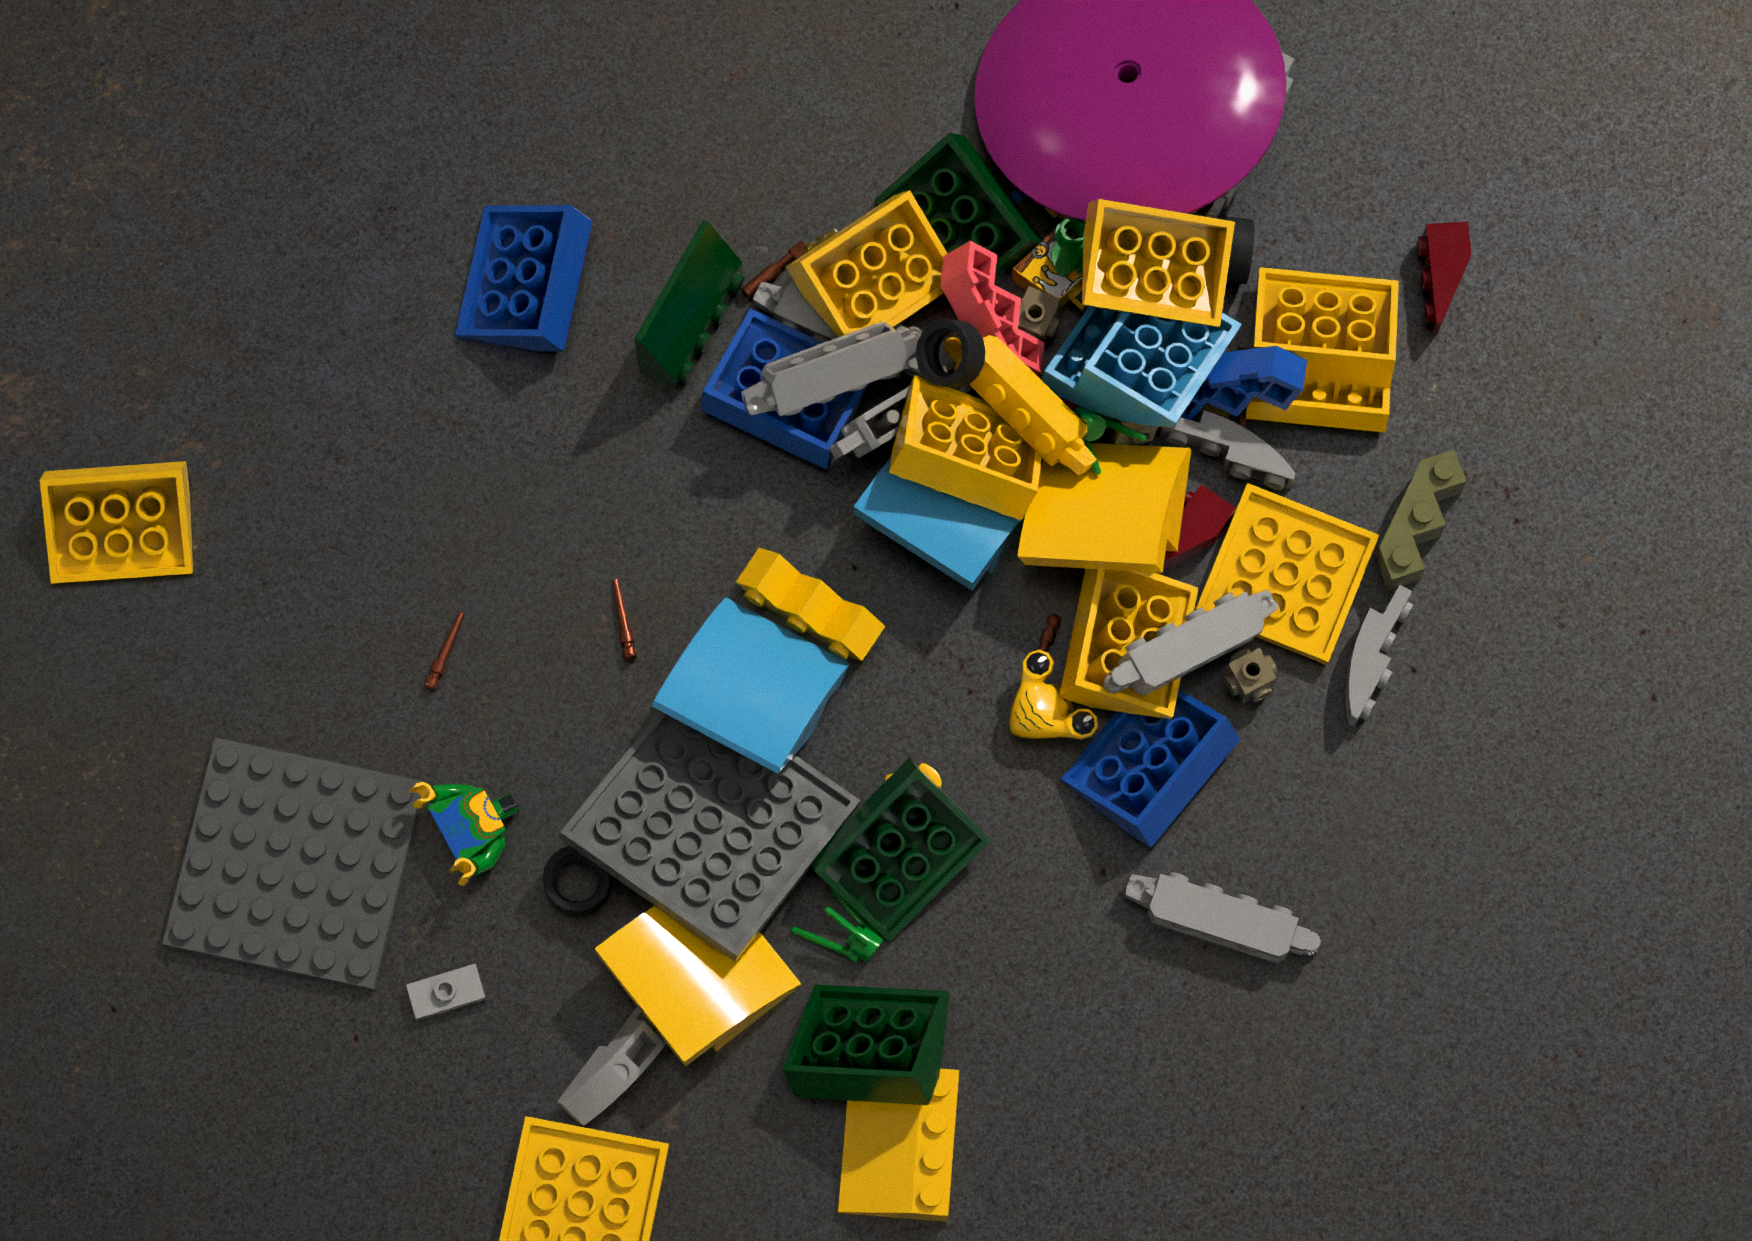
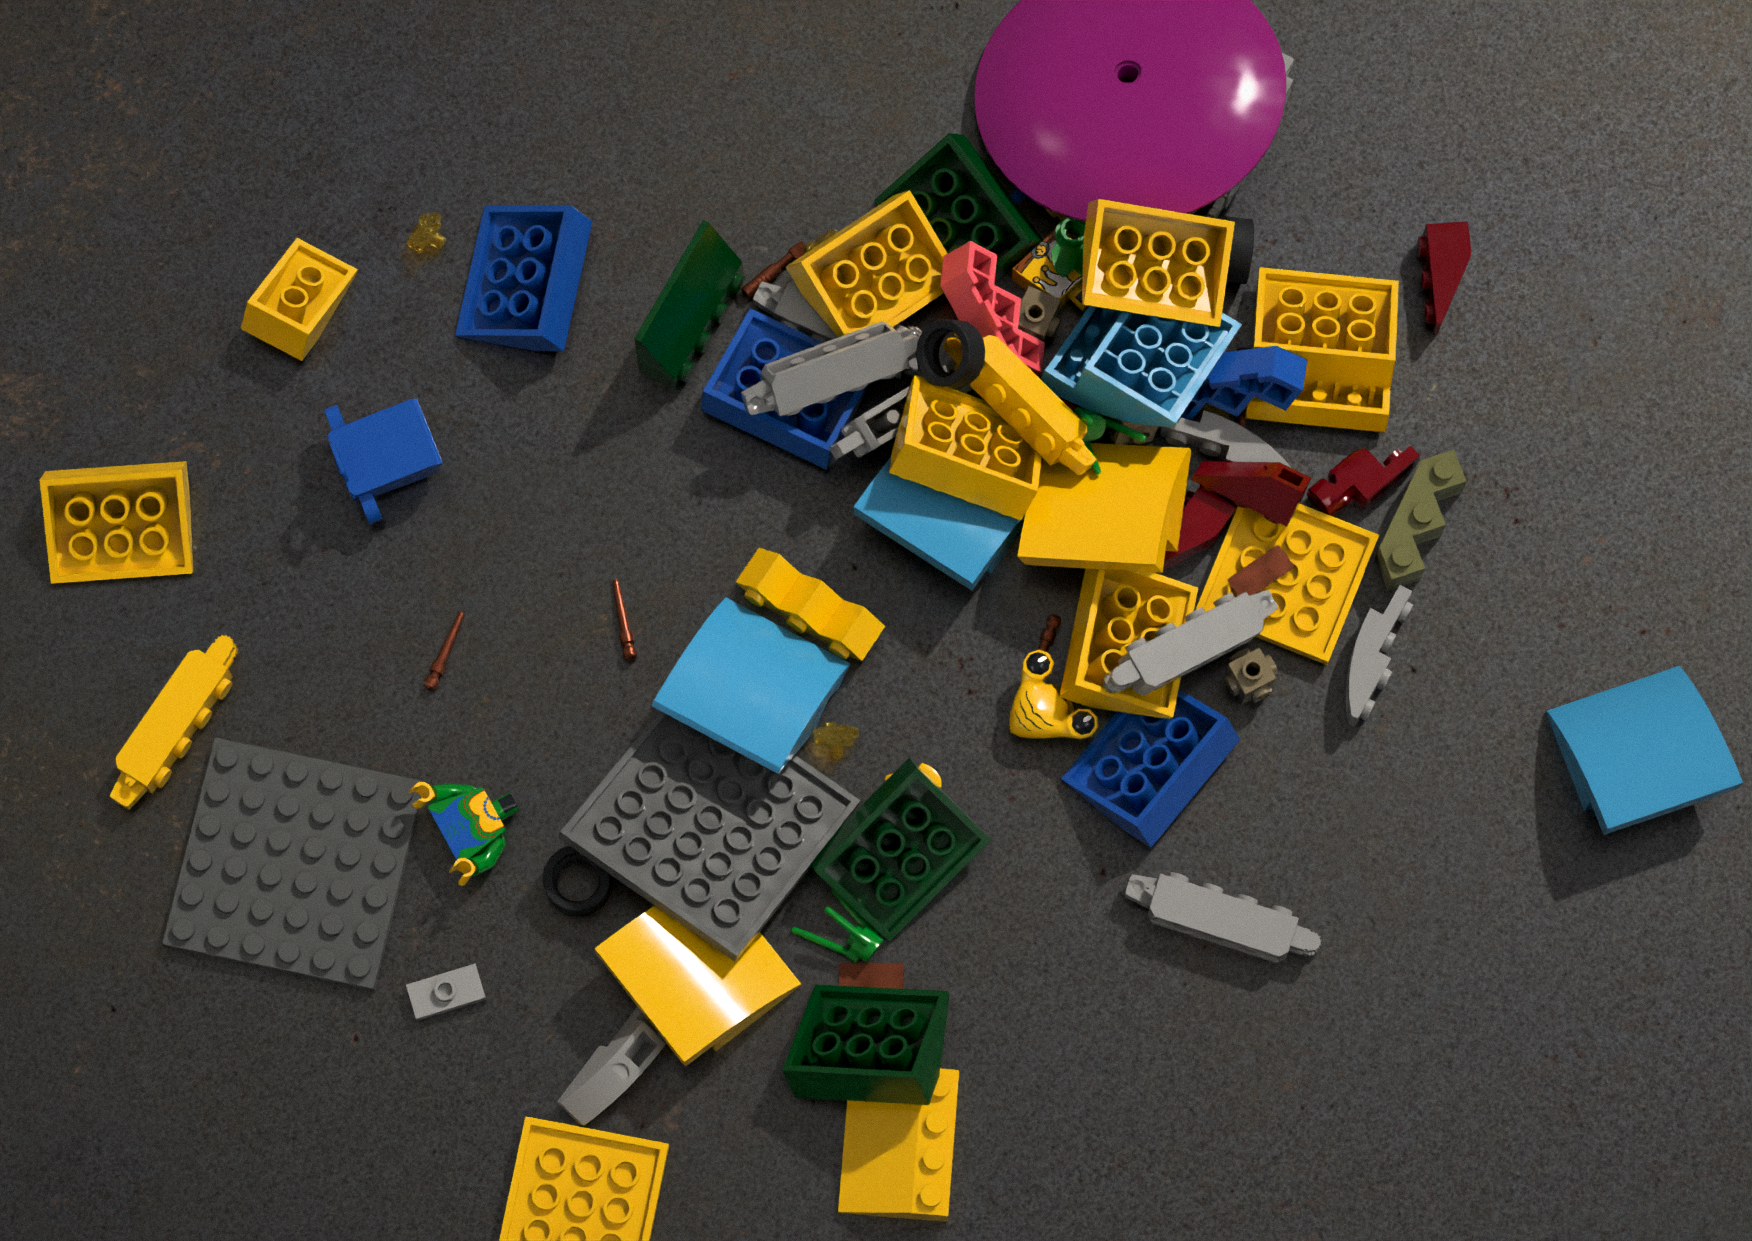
none -> yellow hinge [110,635,238,810]
none -> yellow slope [241,238,358,361]
none -> blue piece [324,399,443,524]
none -> clear yellow plant [406,212,446,253]
none -> clear yellow plant [813,722,859,758]
none -> copper sticker [839,963,904,989]
none -> dark red slope [1191,461,1311,526]
none -> copper sticker [1228,545,1294,596]
none -> dark red plate [1307,445,1420,516]
none -> dark azure slope [1546,666,1743,835]

